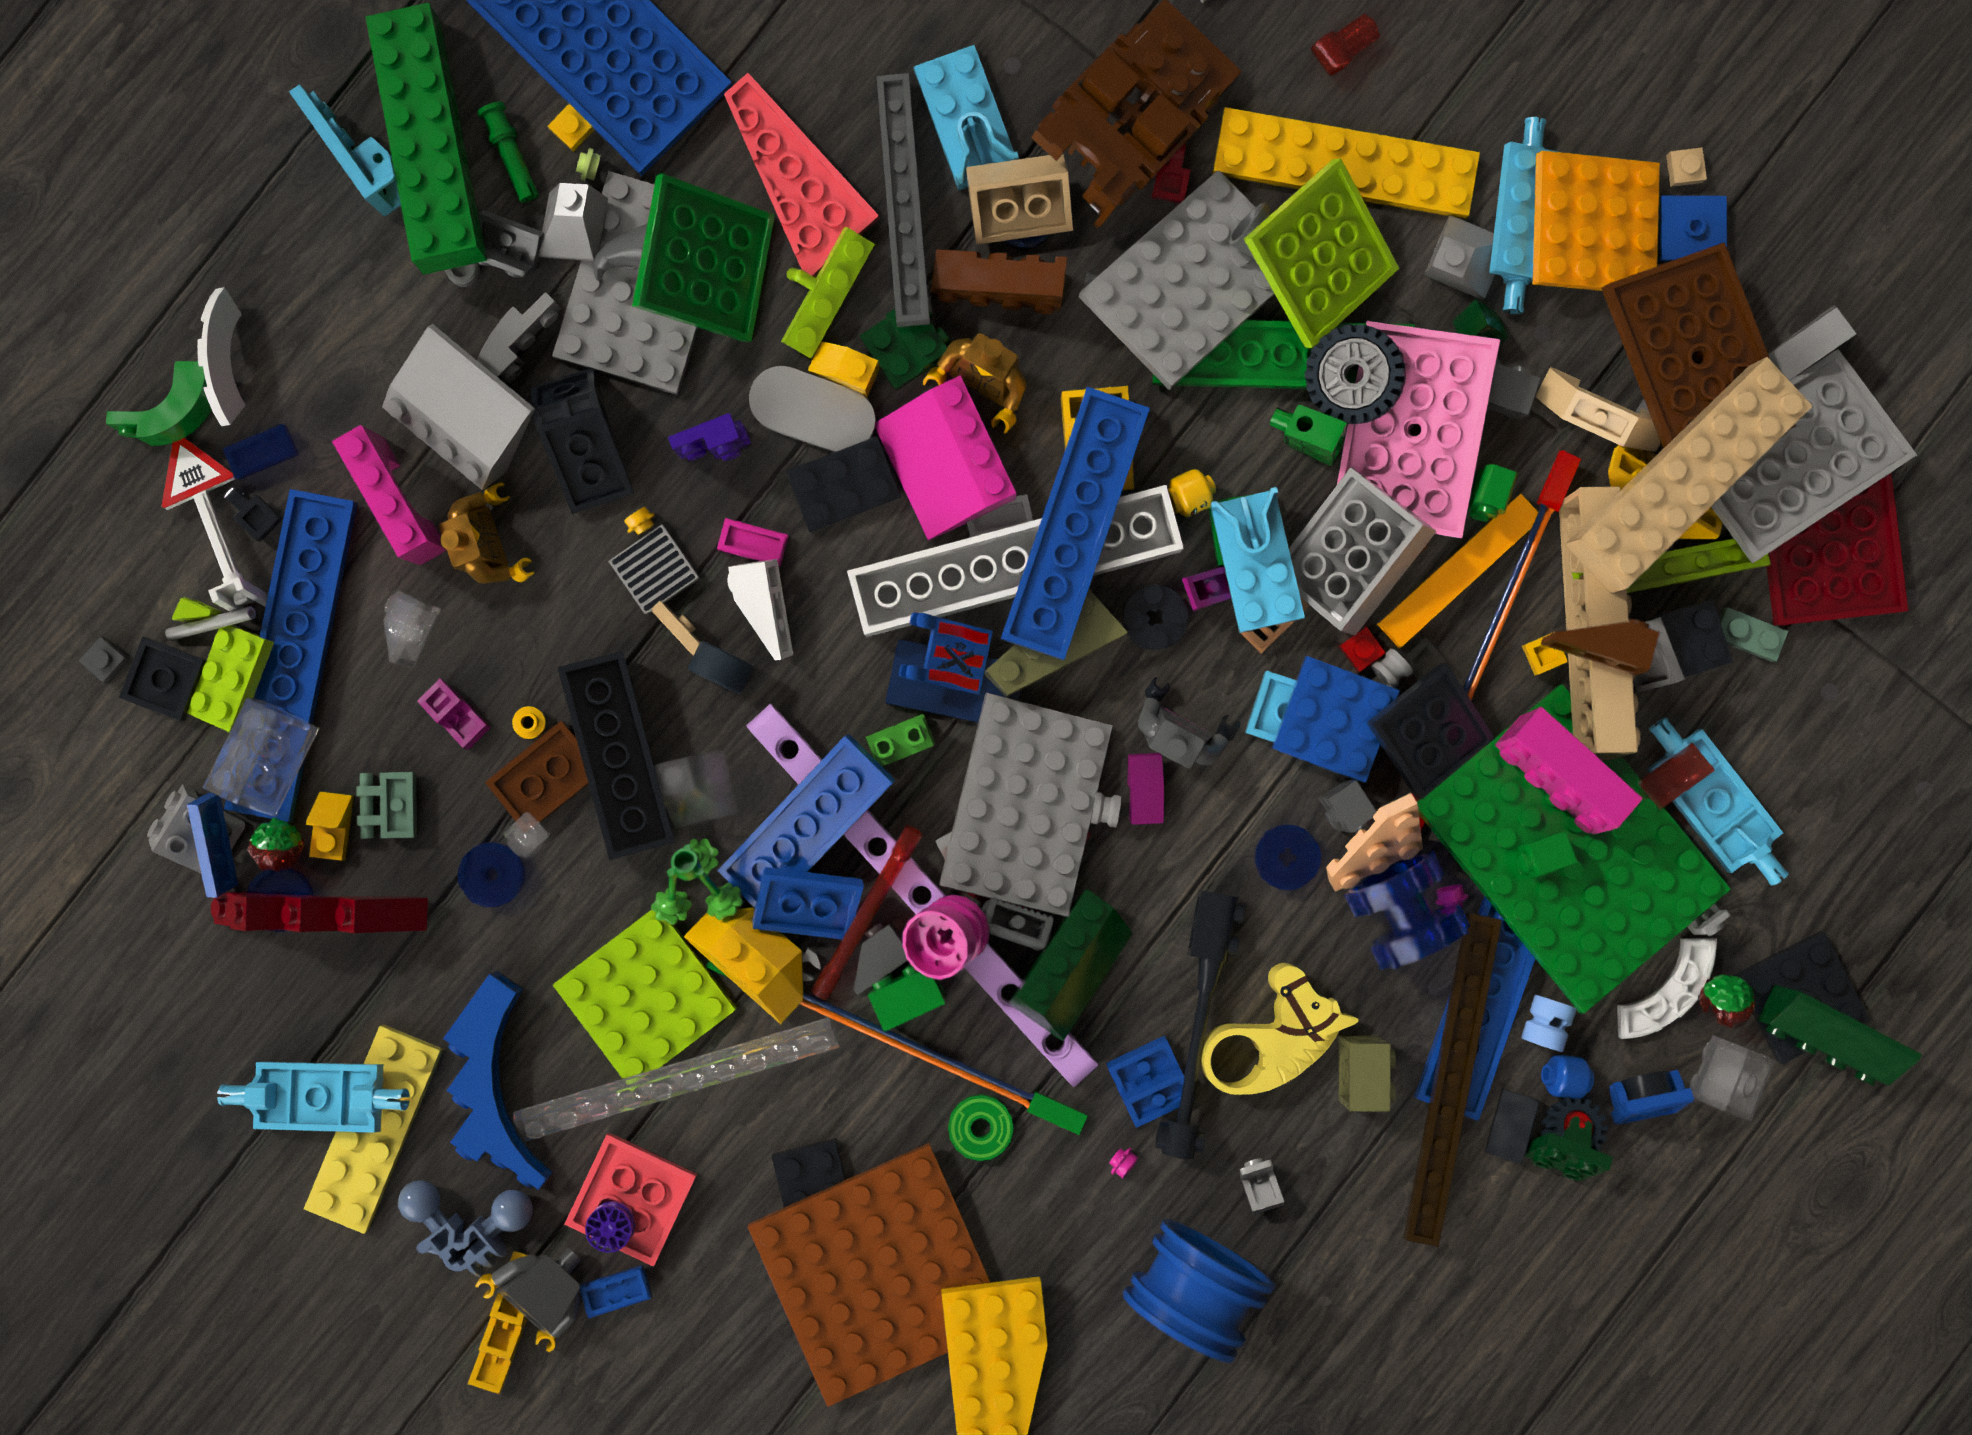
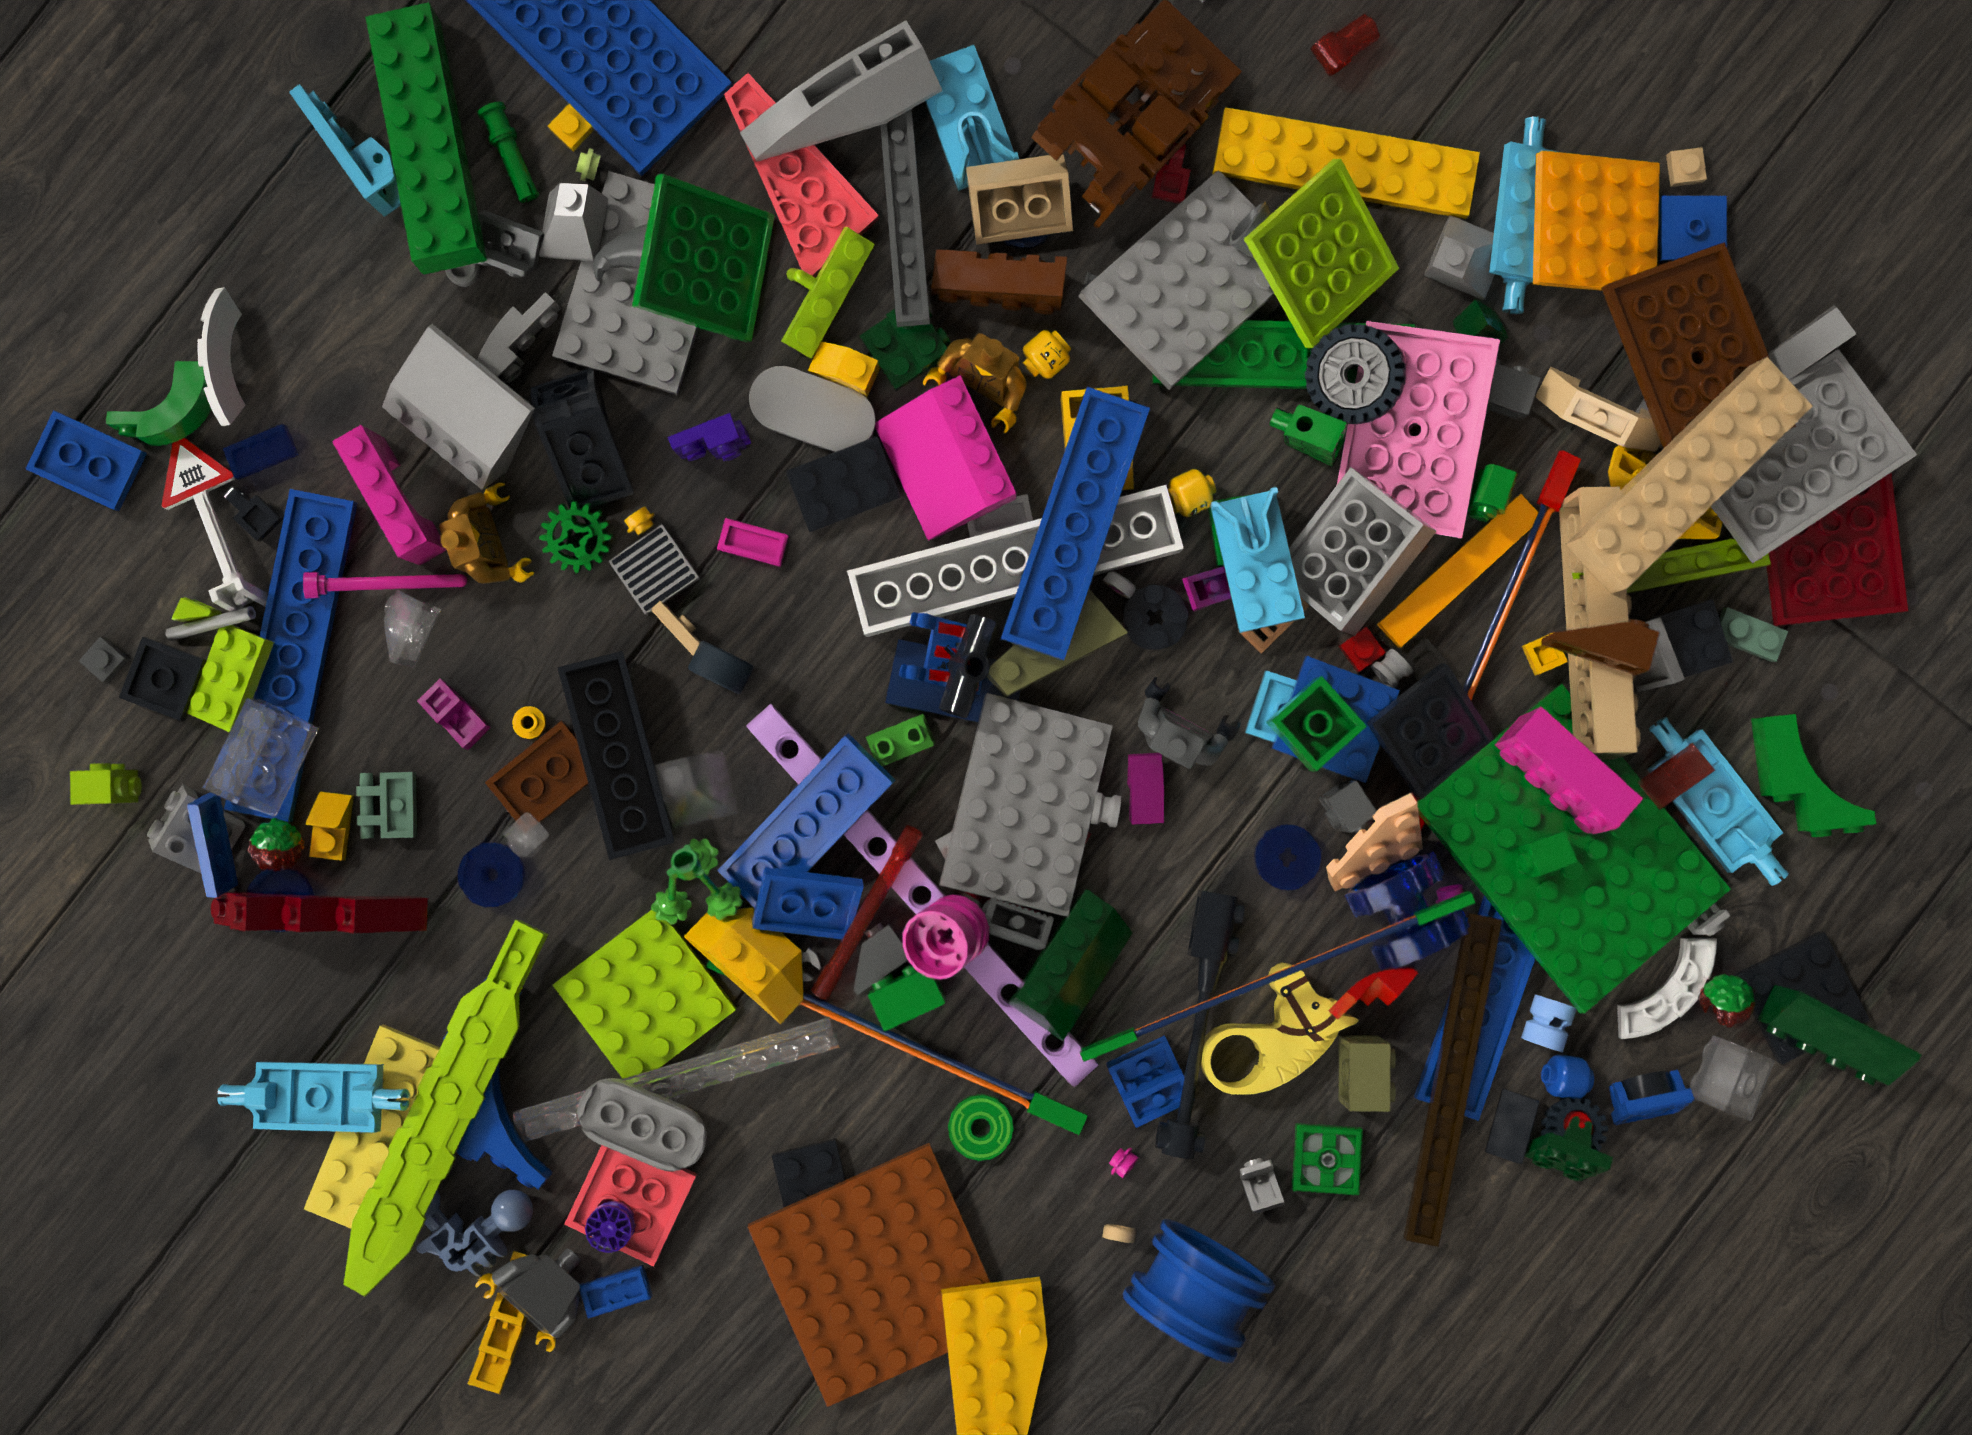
white slope [728,559,793,660] -> none
none -> blue plate [26,410,147,511]
none -> lime brick [70,763,142,805]
none -> dark pink piece [303,572,467,599]
none -> lime plate [343,920,548,1296]
none -> green gear [539,501,613,573]
none -> light grey tile [577,1078,707,1172]
none -> light grey wedge [740,21,942,162]
none -> black piece [939,615,999,718]
none -> yellow head [1022,330,1071,379]
none -> piece [1080,891,1476,1062]
none -> tan tile [1102,1224,1137,1243]
none -> light grey tile [1103,571,1136,599]
none -> green brick [1266,676,1367,771]
none -> green piece [1292,1123,1363,1195]
none -> red slope [1328,966,1418,1020]
none -> green arch [1751,714,1876,837]

